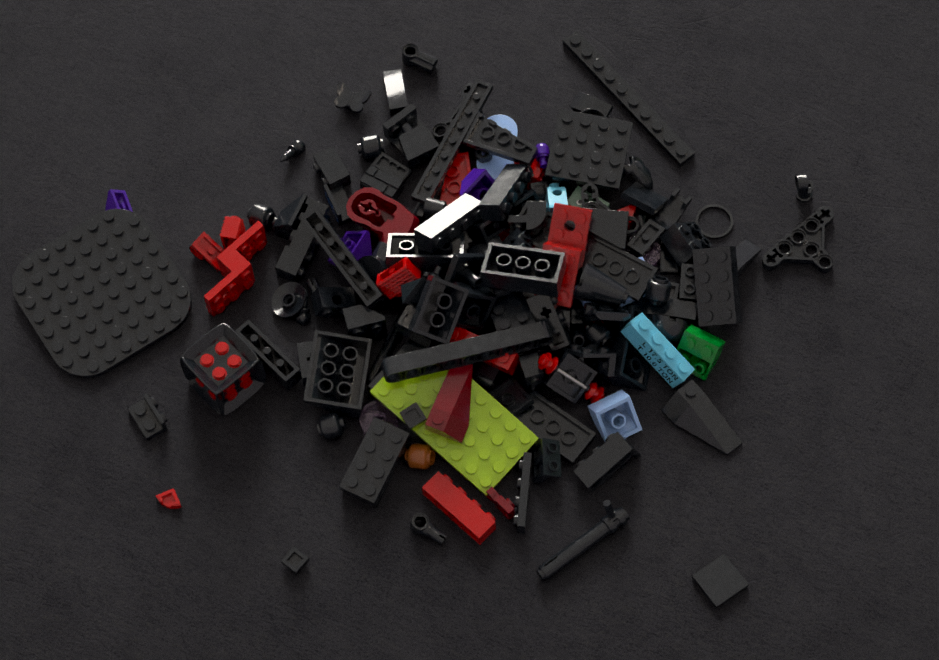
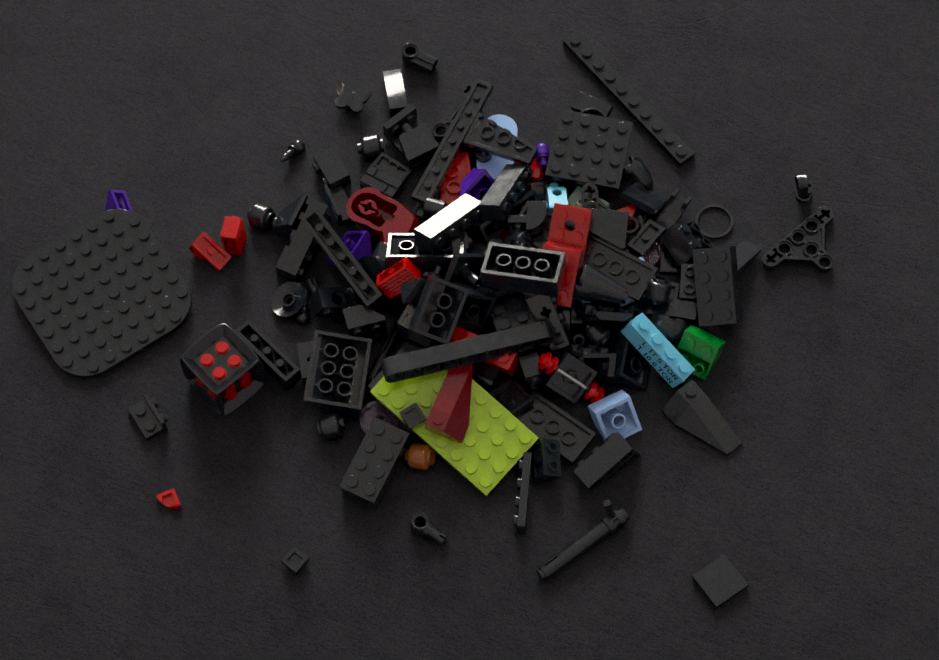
red bracket [204,221,267,317] -> none
red brick [422,471,496,545] -> none
dark red plate [486,487,515,520] -> none

